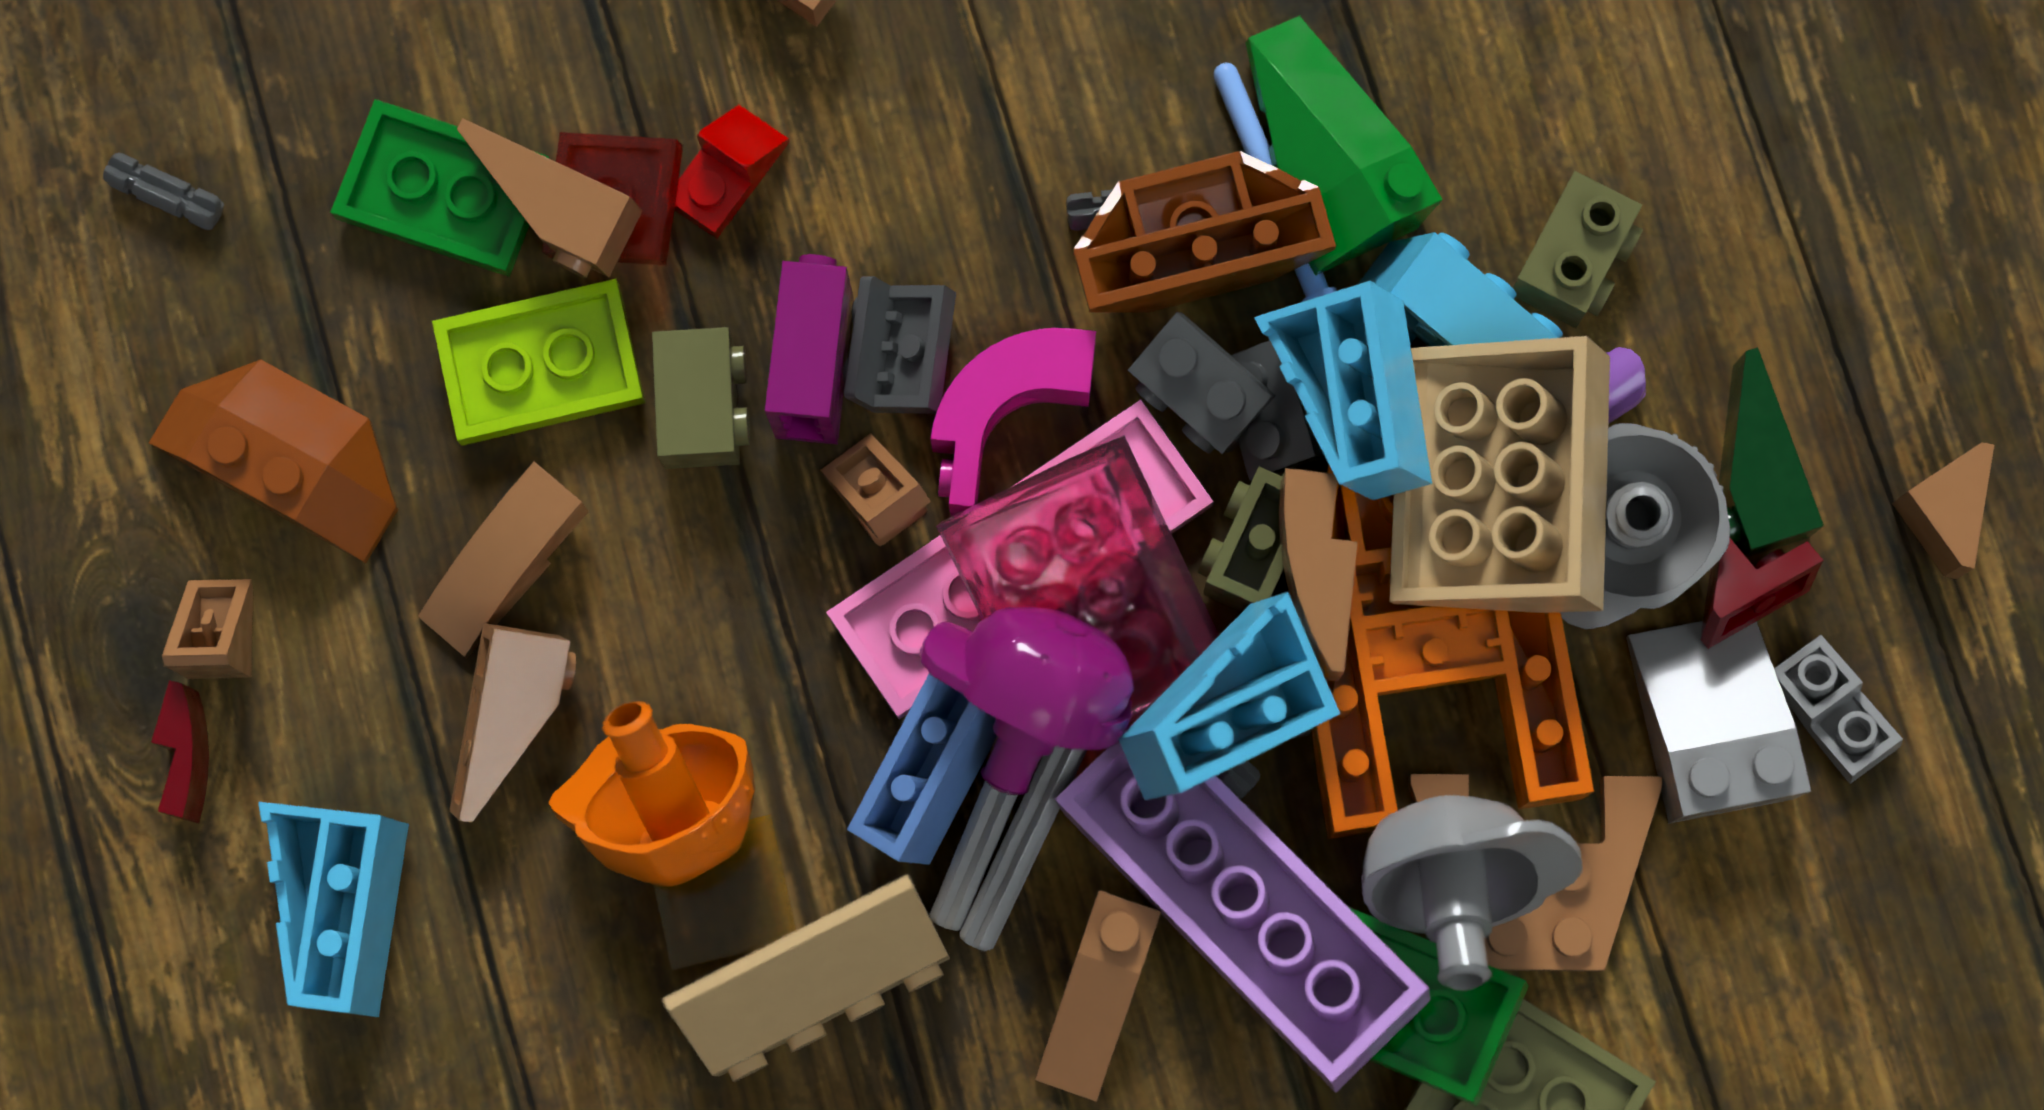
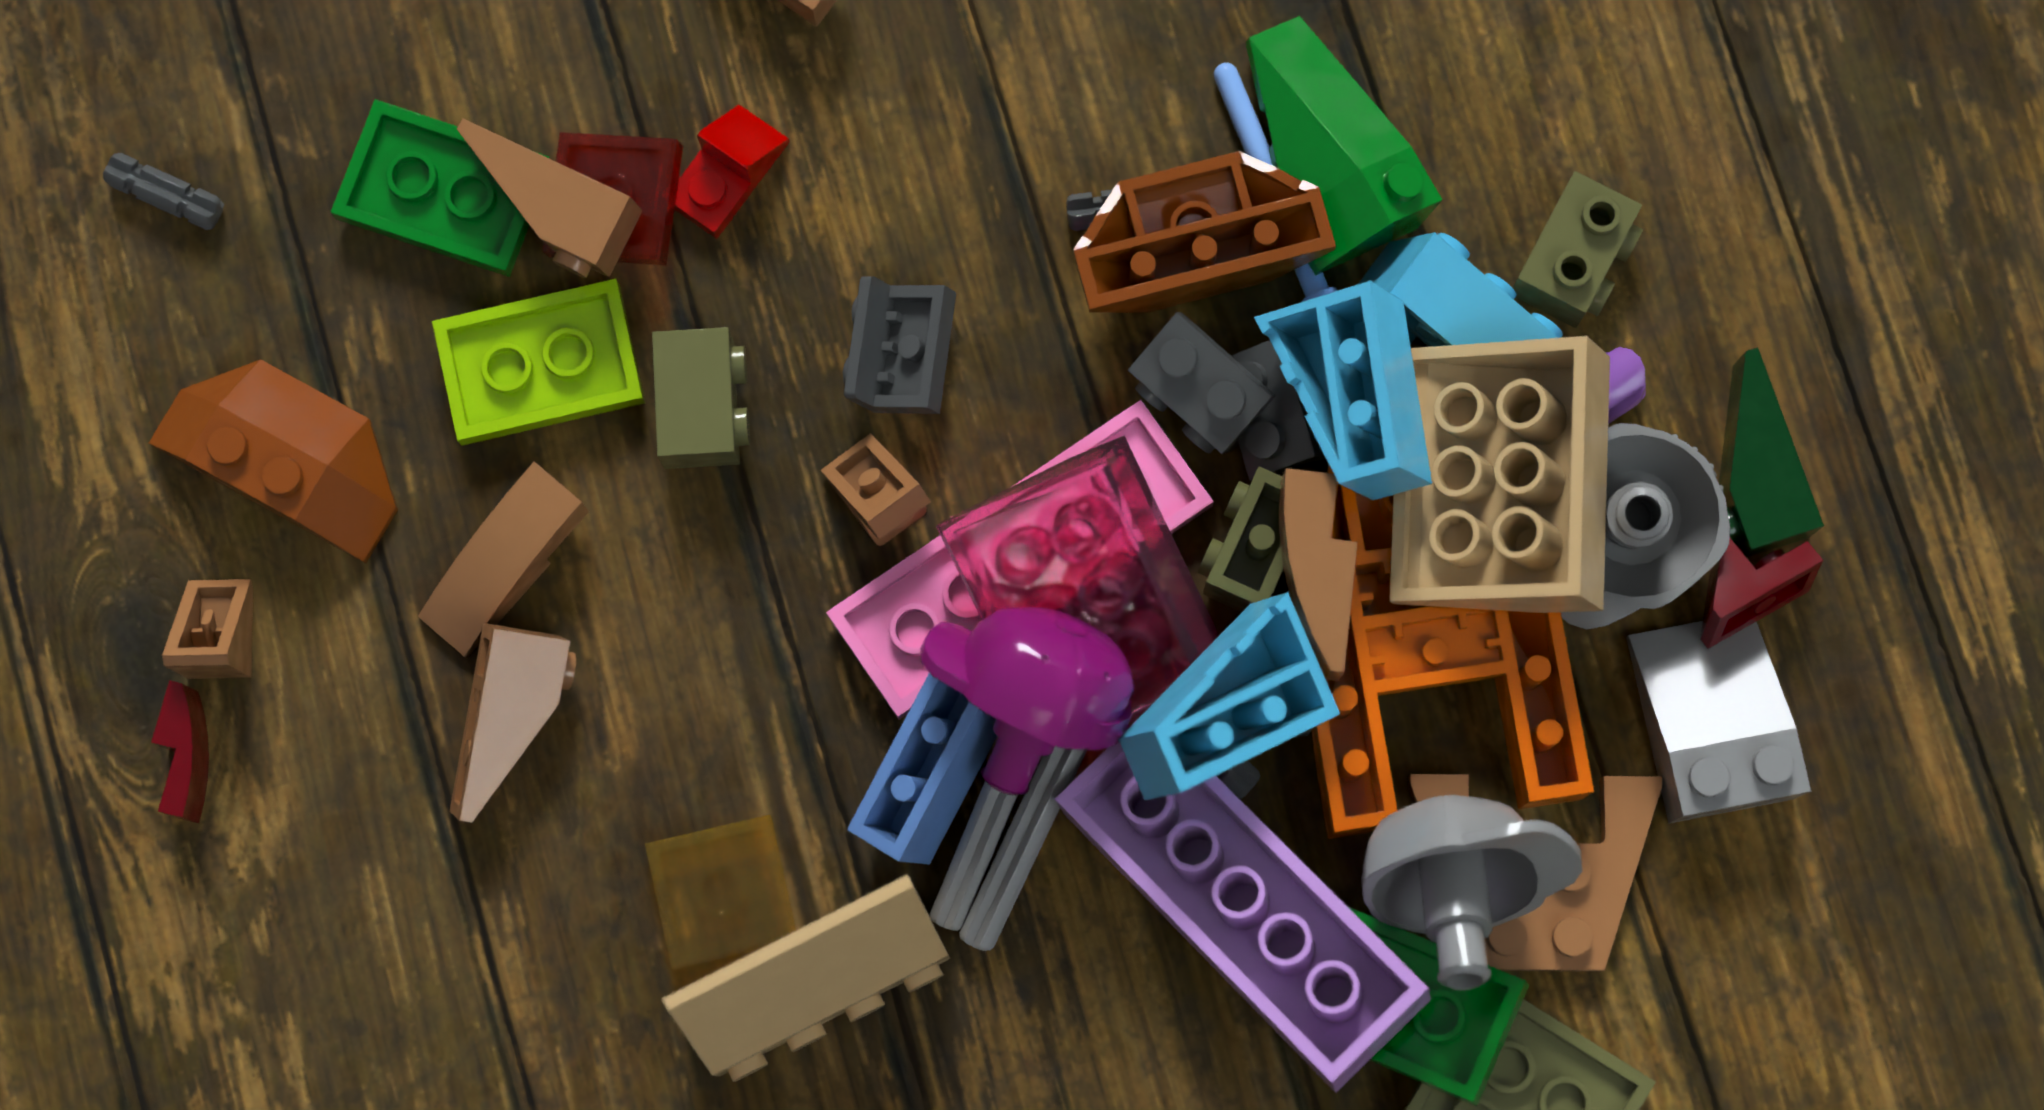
medium azure wedge [259,802,409,1017] -> none
orange piece [549,701,755,887] -> none
magenta brick [765,254,854,445] -> none
dark pink arch [930,328,1096,517] -> none
medium nougat slope [1035,890,1161,1102] -> none
light grey slope [1774,635,1903,784] -> none
medium nougat slope [1892,442,1994,579] -> none

